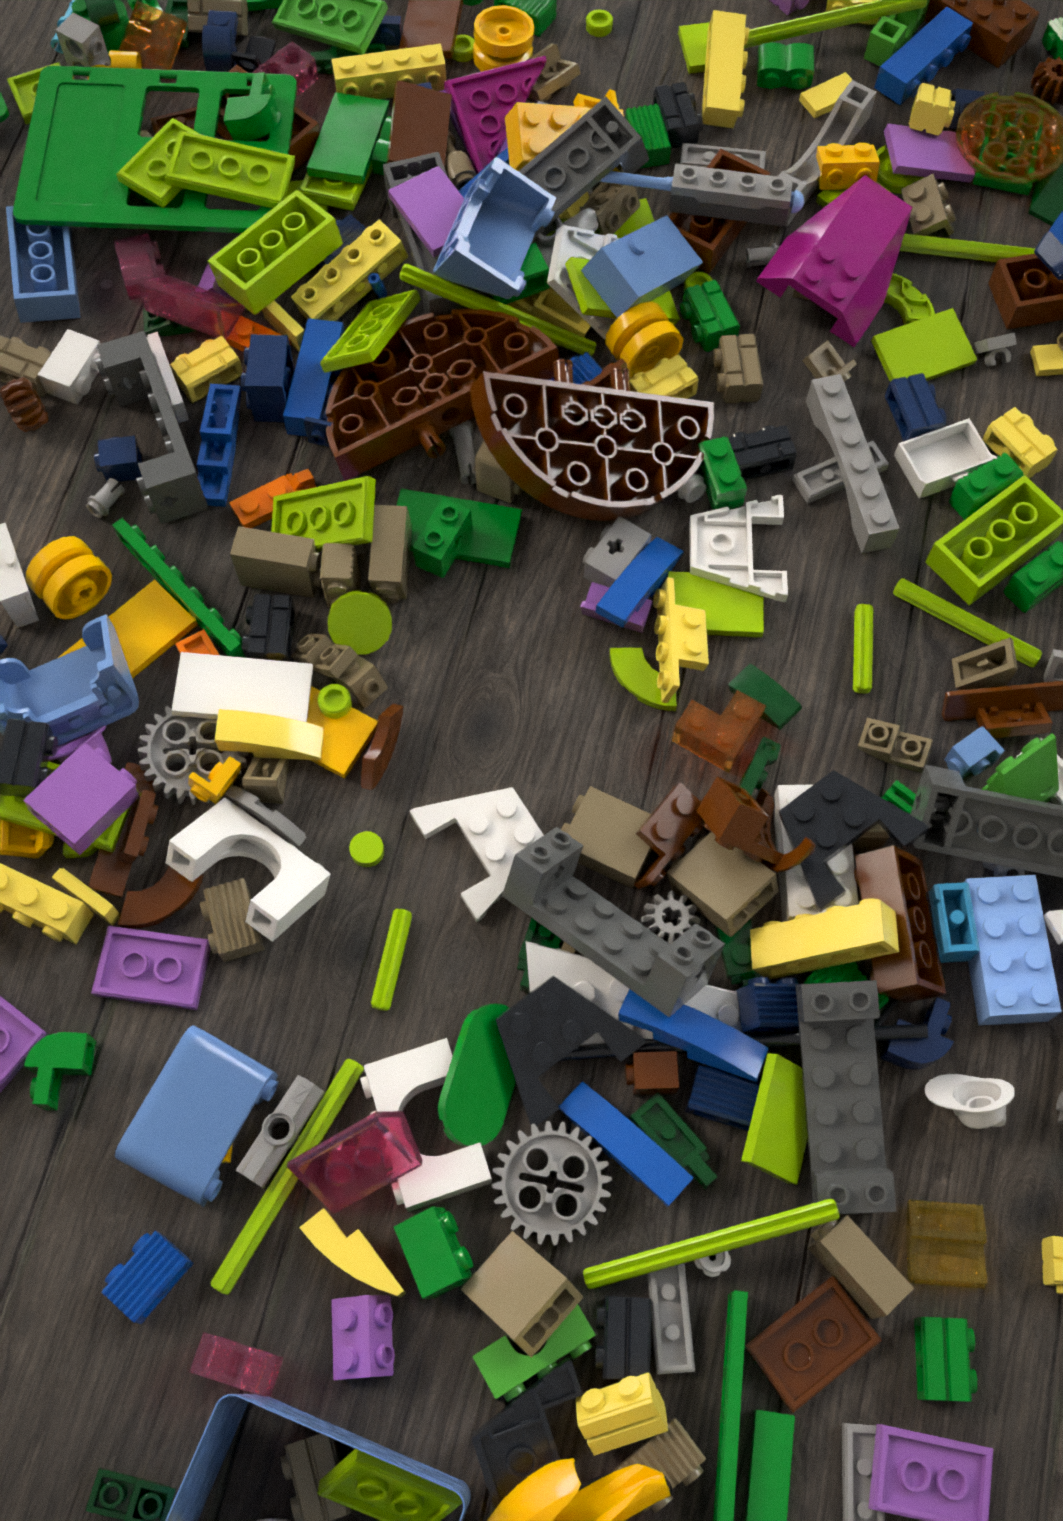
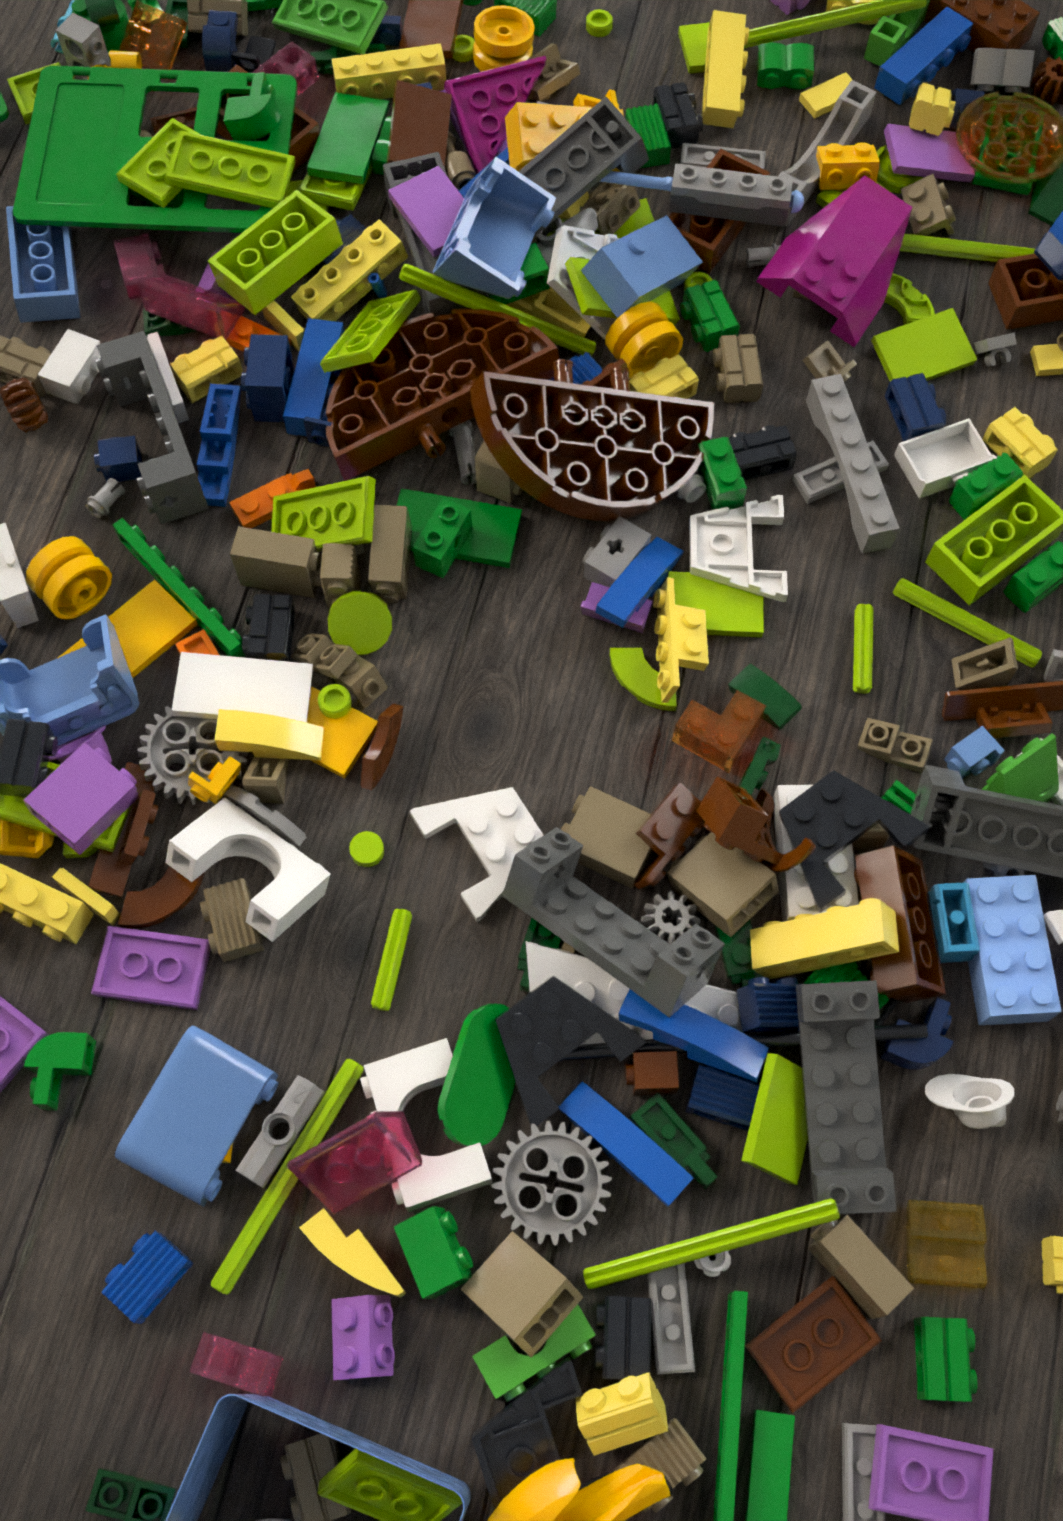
none -> light grey brick [970,48,1035,93]

